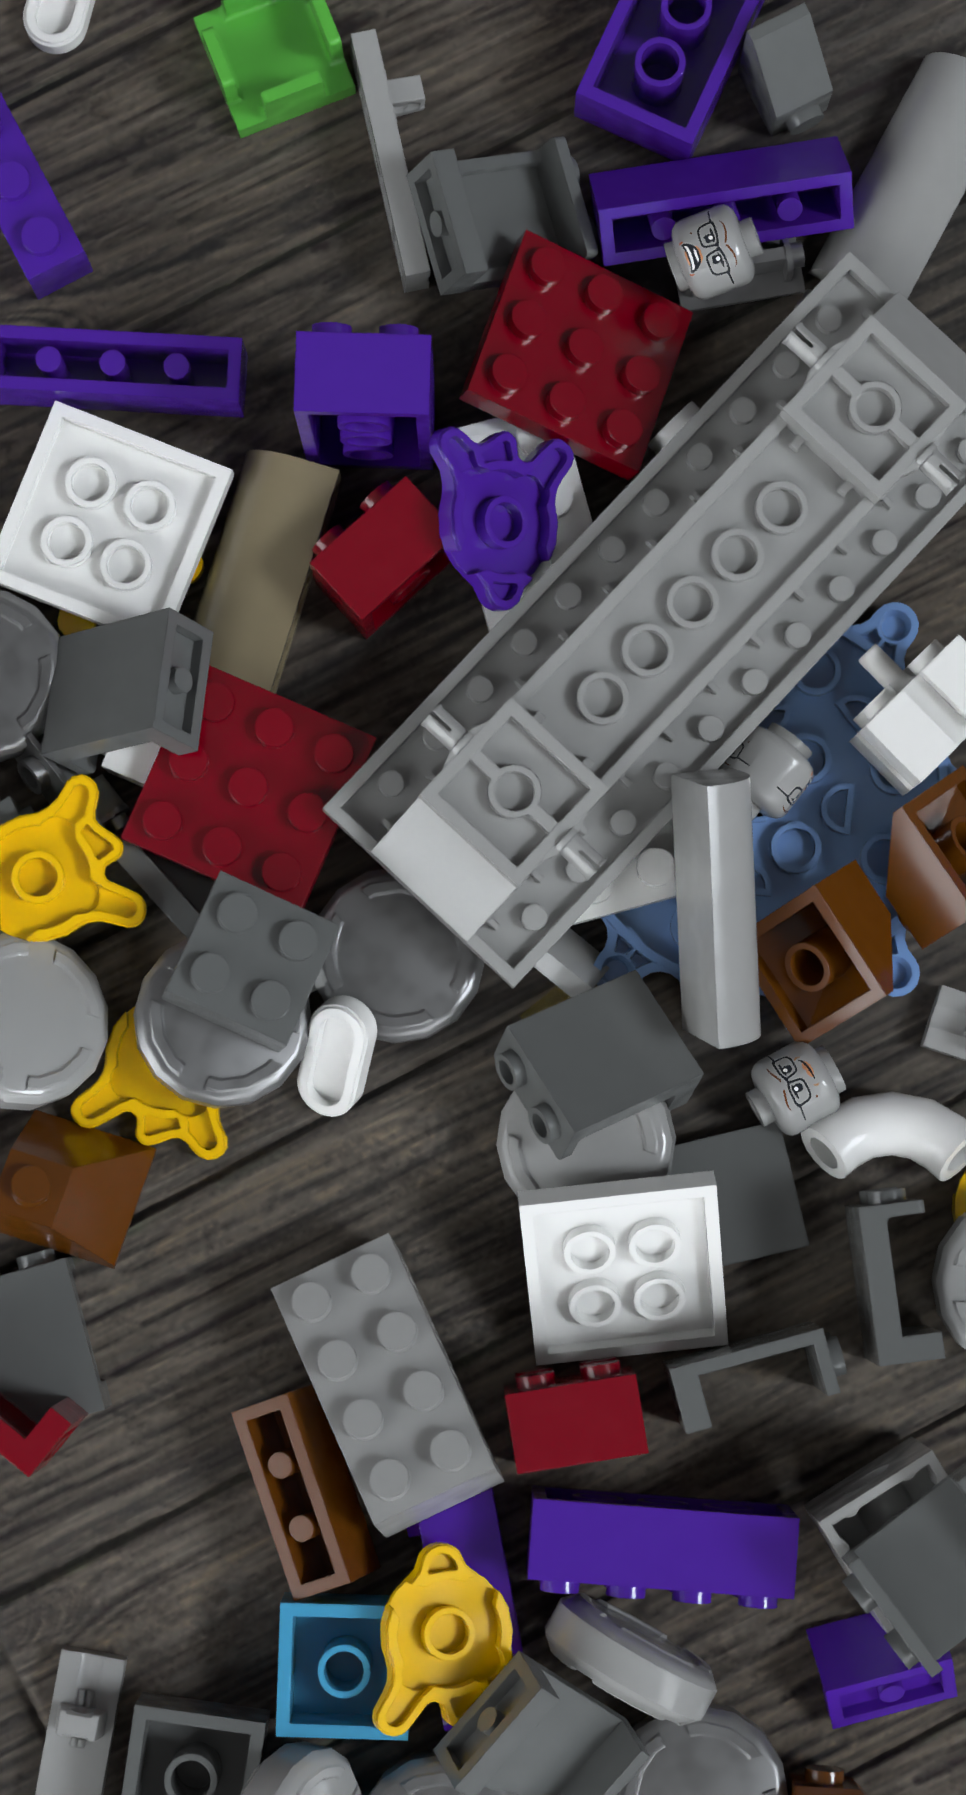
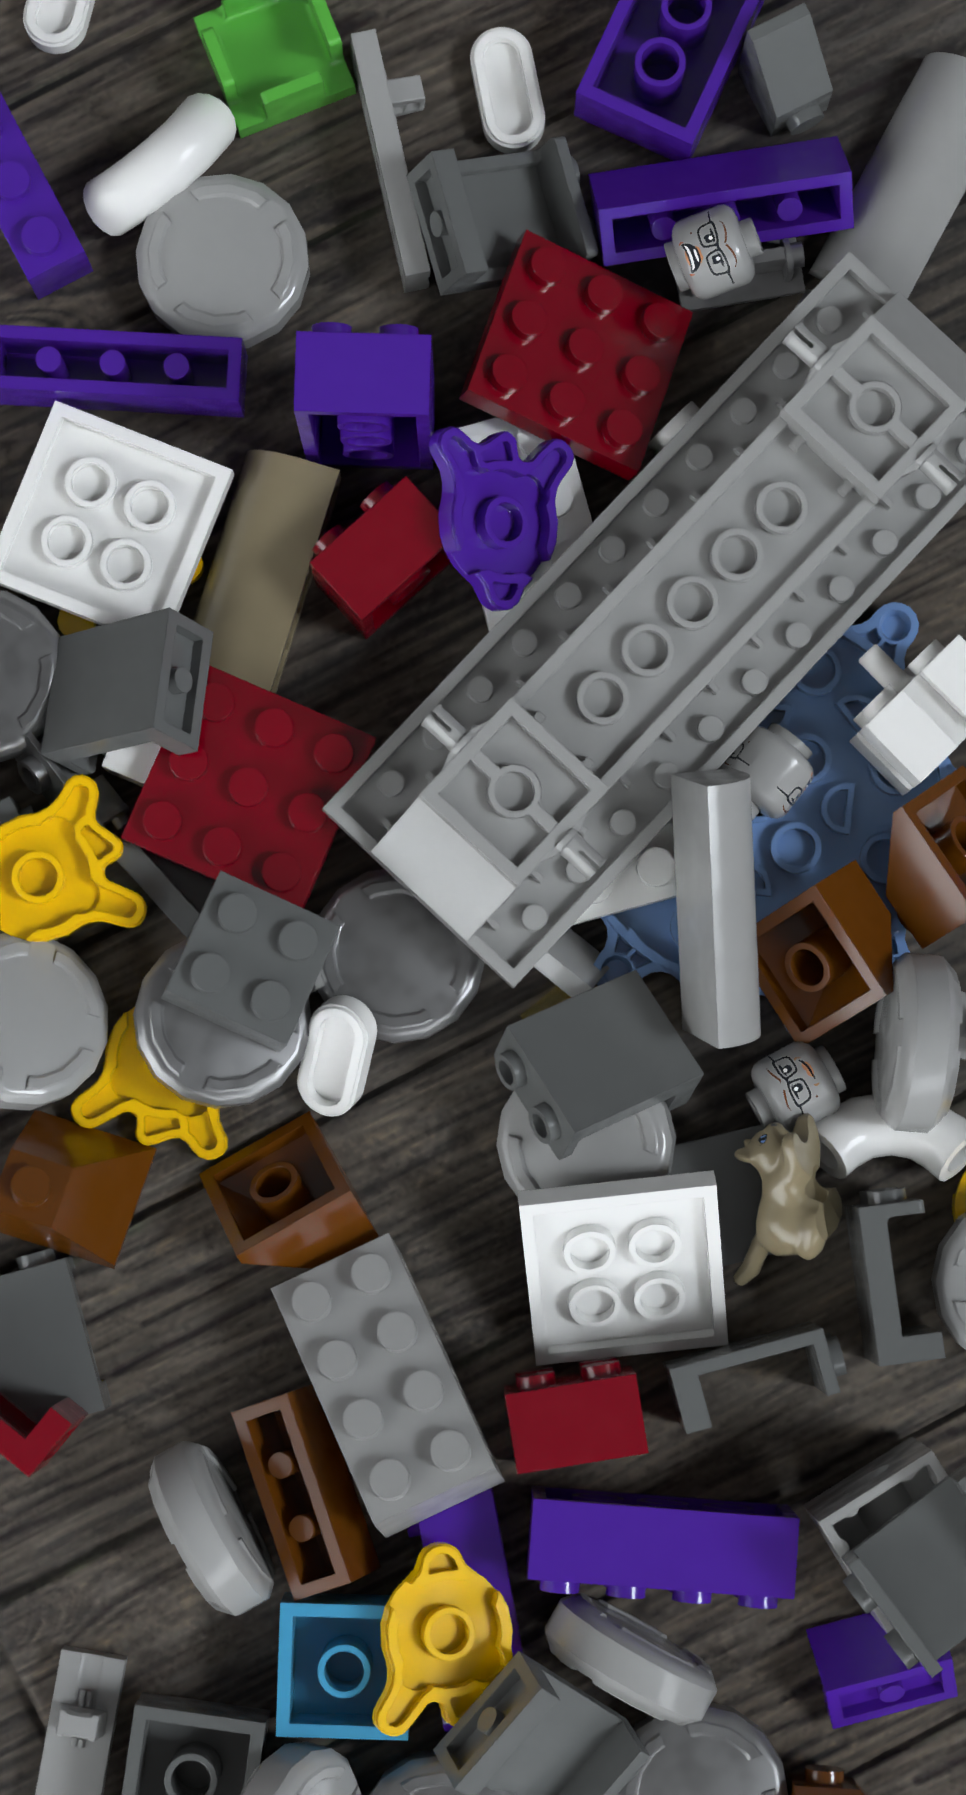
none -> white cylinder [83,93,237,236]
none -> light grey piece [136,174,310,348]
none -> light grey piece [148,1441,275,1616]
none -> reddish brown slope [199,1111,379,1269]
none -> white tile [470,27,545,154]
none -> dark tan animal [733,1113,842,1286]
none -> light grey piece [871,952,962,1133]

